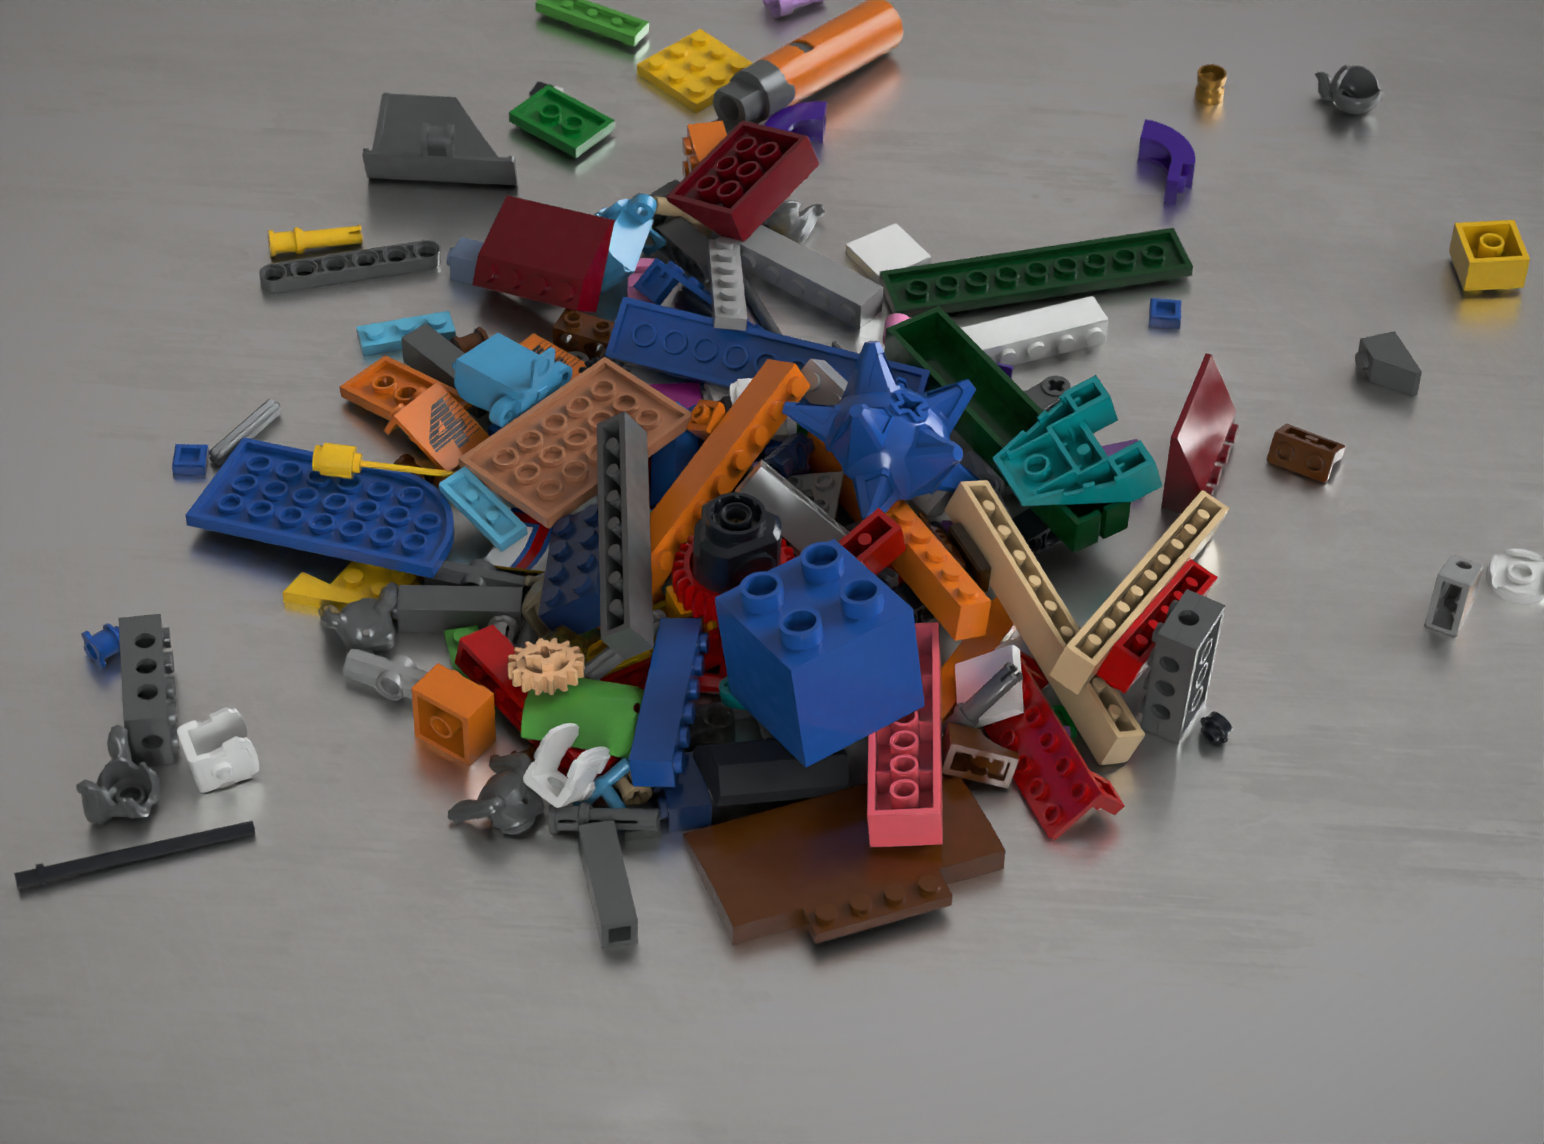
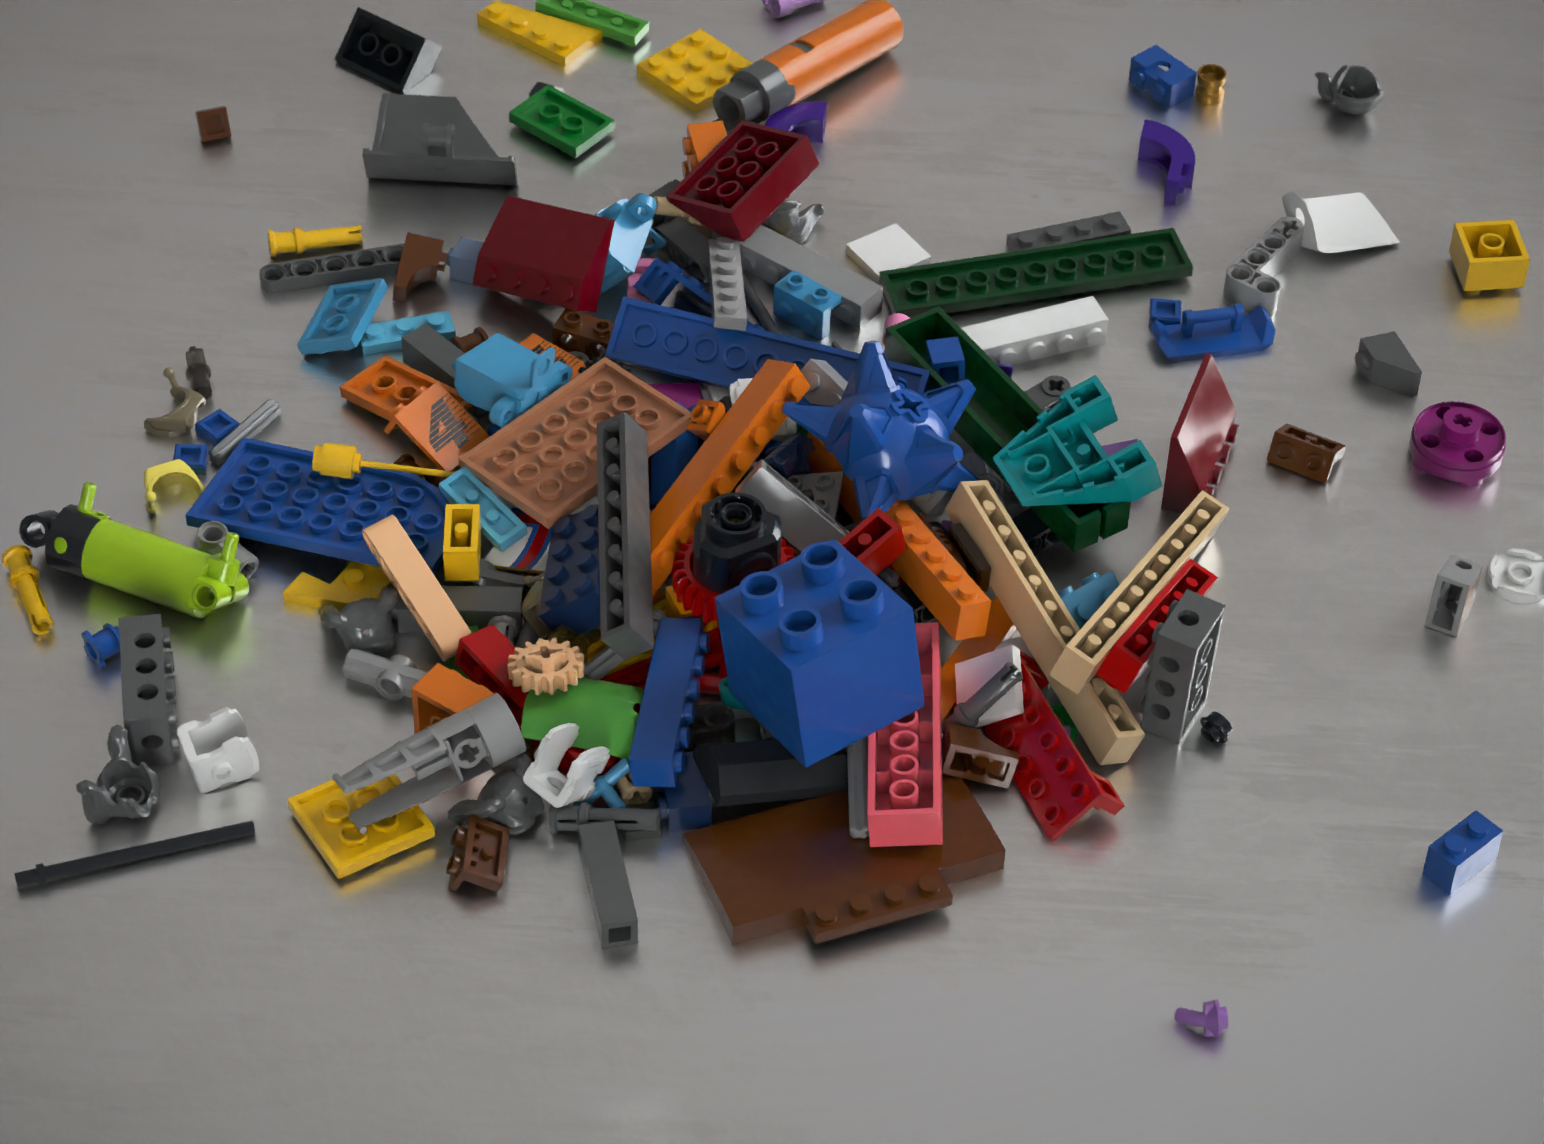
none -> yellow pin [2,545,54,635]
none -> lime piece [19,482,249,619]
none -> dark tan helmet [144,367,206,437]
none -> light yellow helmet [144,459,206,515]
none -> clear smoke axle [185,346,213,400]
none -> reddish brown tile [195,106,231,142]
none -> blue tile [195,409,240,446]
none -> light grey piece [197,521,259,580]
none -> yellow plate [288,774,435,879]
none -> dark azure plate [297,278,388,355]
none -> light grey piece [332,693,526,834]
none -> black slope [334,7,443,93]
none -> light nougat beam [362,514,471,661]
none -> reddish brown arch [393,232,448,303]
none -> yellow brick [443,504,482,581]
none -> reddish brown bracket [446,814,510,892]
none -> yellow wing [477,0,602,67]
none -> dark azure bracket [773,271,841,340]
none -> light grey axle [847,737,869,838]
none -> blue brick [926,337,965,385]
none -> dark grey plate [1006,211,1131,252]
none -> dark azure bracket [1058,571,1120,628]
none -> blue brick [1128,45,1197,109]
none -> blue piece [1149,303,1276,362]
none -> medium lavender plate [1175,1000,1228,1038]
none -> light grey beam [1223,216,1304,316]
none -> white piece [1282,192,1399,253]
none -> magenta piece [1409,401,1506,487]
none -> blue brick [1422,810,1504,895]

